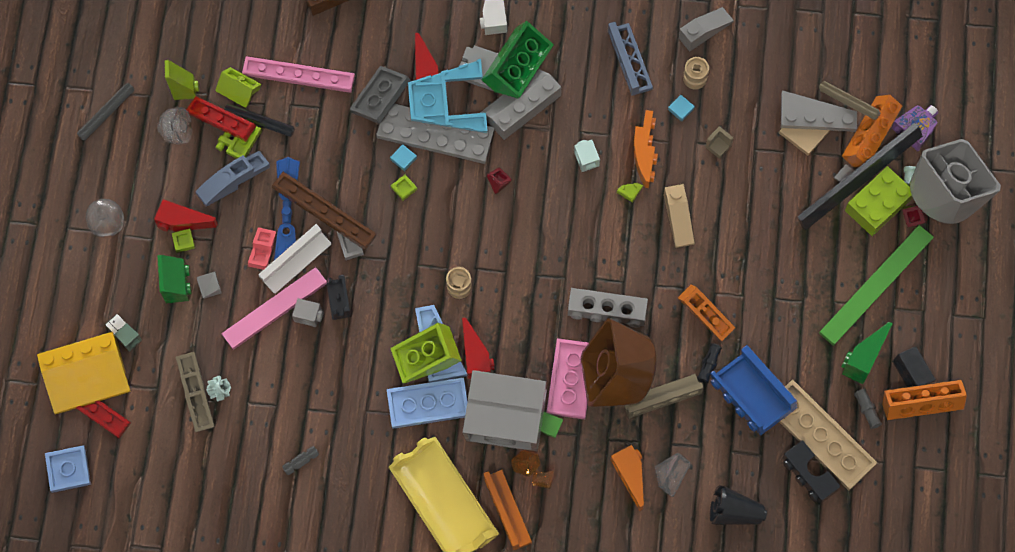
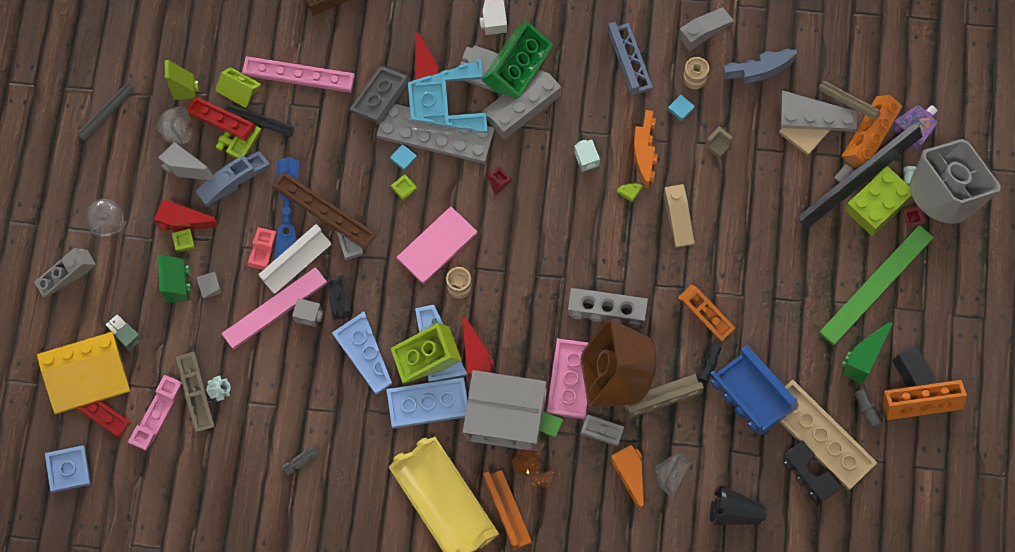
none -> light grey slope [34,248,96,298]
none -> bright pink slope [128,375,182,451]
none -> light grey slope [158,142,215,180]
none -> light blue wing [332,312,392,395]
none -> bright pink tile [396,207,478,285]
none -> light grey plate [581,414,624,447]
none -> sand blue slope [723,49,797,84]

